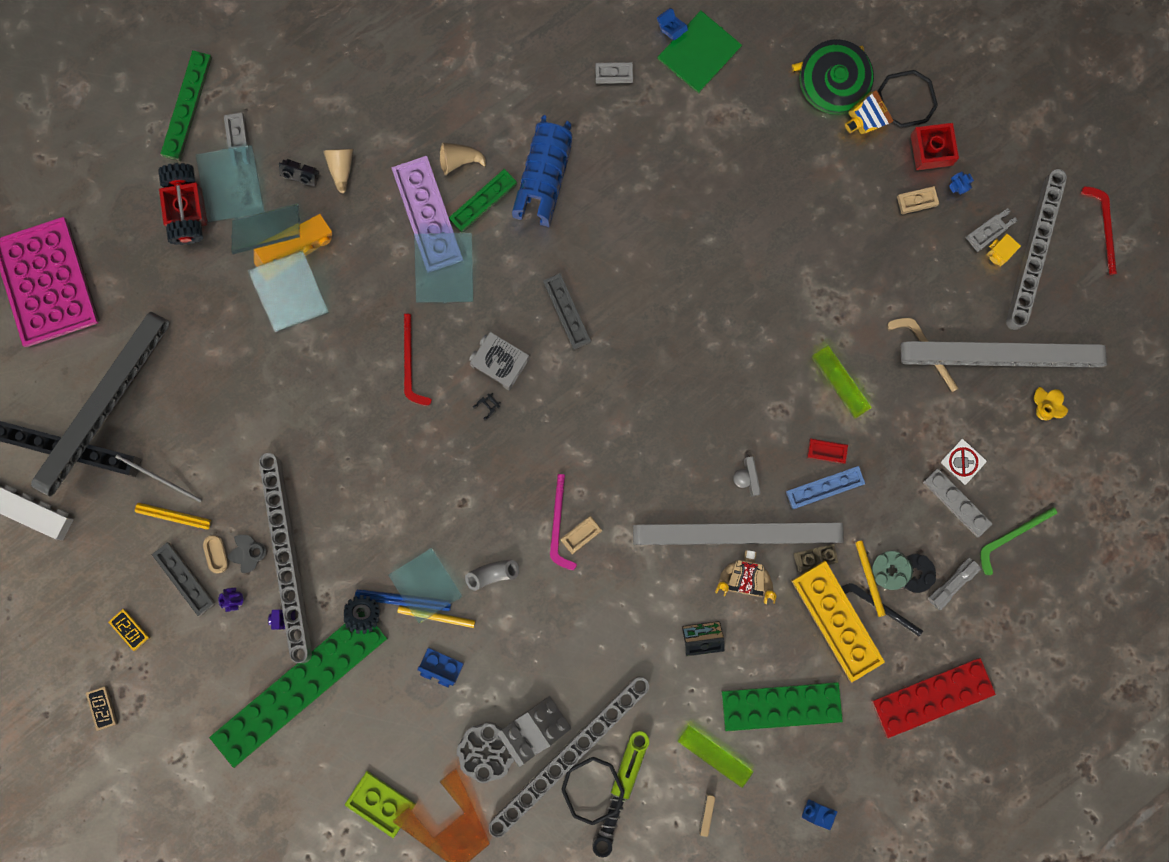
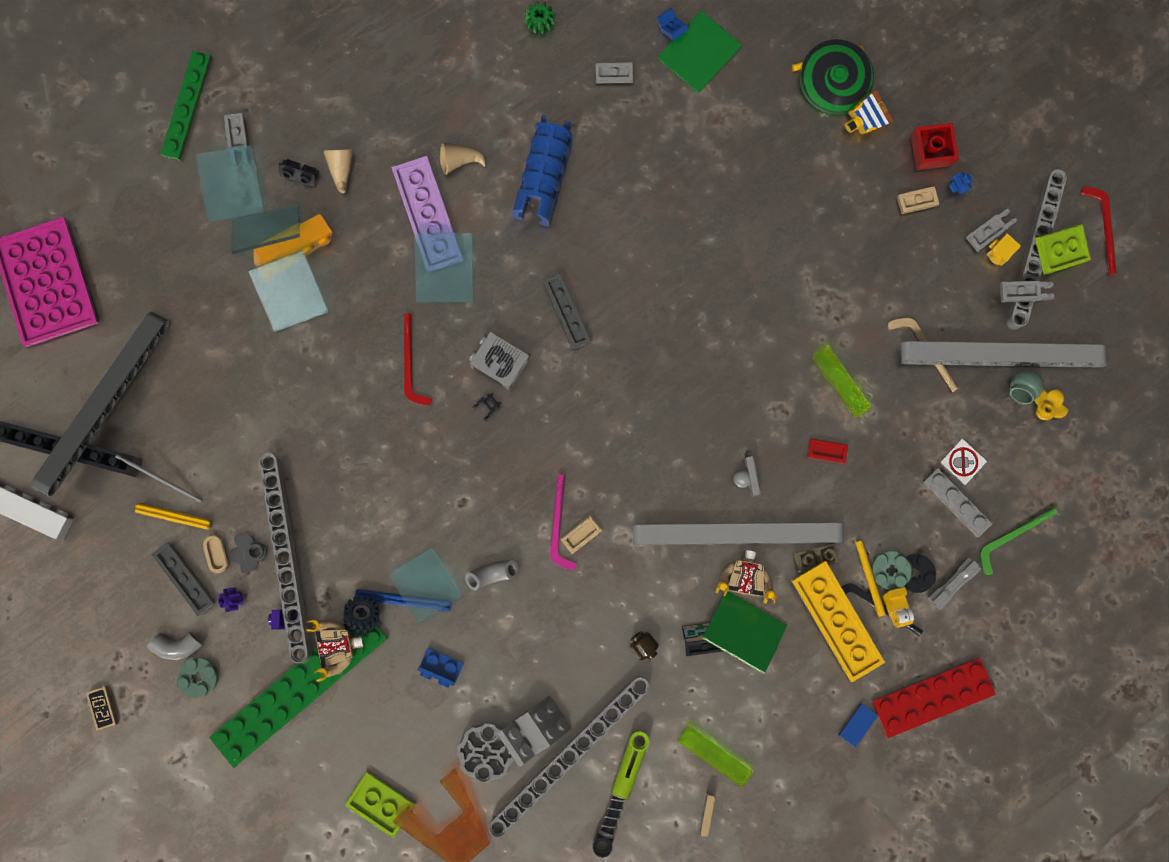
tile [108,609,150,651] -> none
brick [158,163,207,245] -> none
yellow bar [398,605,476,628] -> none
green plate [449,169,517,233] -> none
black piece [561,757,625,825] -> none
green plate [721,682,843,731] -> none
medium blue plate [786,466,865,510] -> none
blue bracket [802,799,837,830] -> none
black piece [878,70,938,127] -> none
none -> light grey cylinder [147,632,203,660]
none -> sand green plate [177,658,218,698]
none -> torso [306,620,364,682]
none -> green gear [524,1,555,34]
none -> dark brown head [630,631,659,661]
none -> green piece [702,592,787,674]
none -> blue tile [838,703,878,748]
none -> yellow leg [882,587,914,628]
none -> light grey hinge [1000,281,1055,302]
none -> sand green piece [1009,370,1044,404]
none -> lime tile [1035,224,1091,274]

